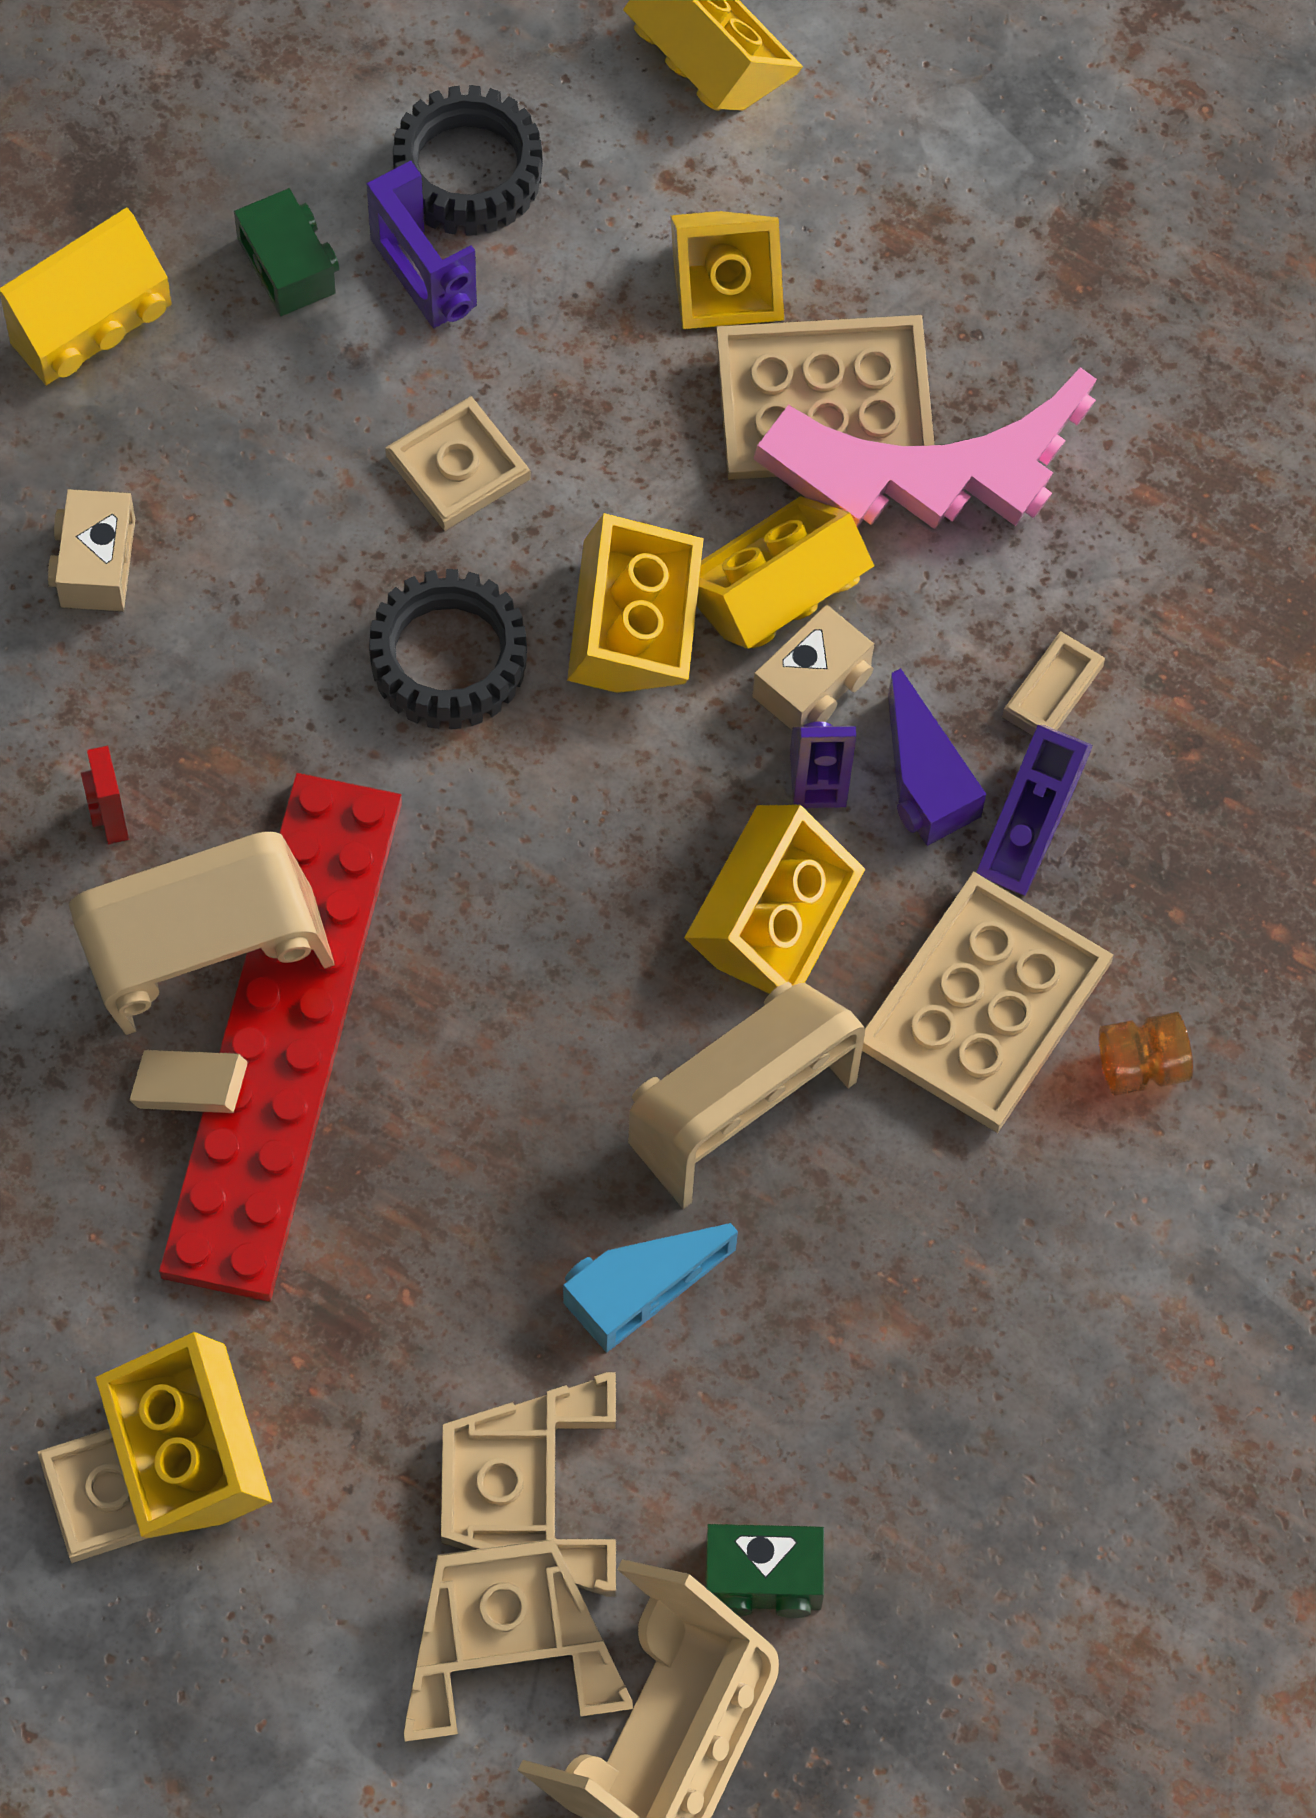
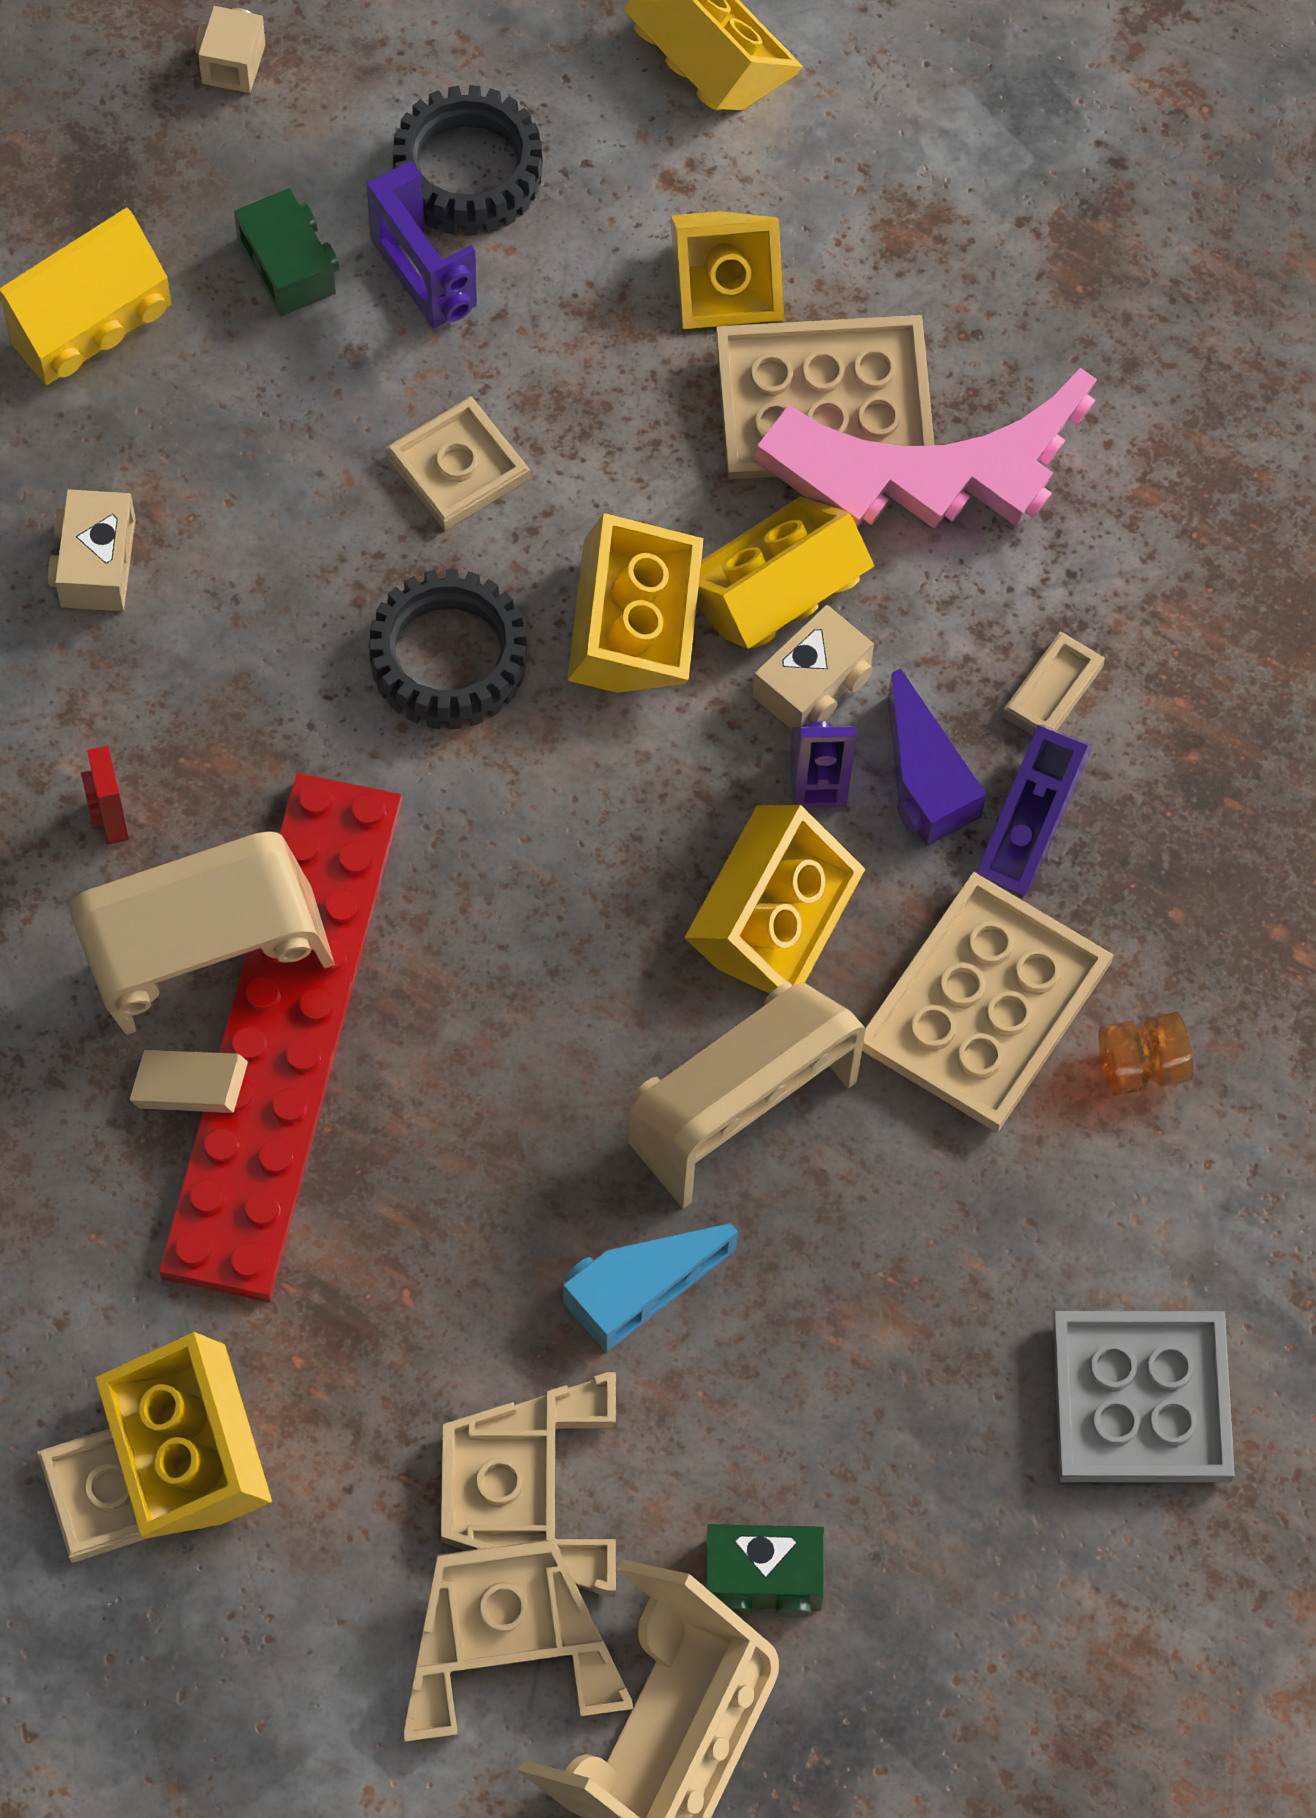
none -> tan brick [195,6,266,93]
none -> light grey plate [1053,1311,1235,1482]

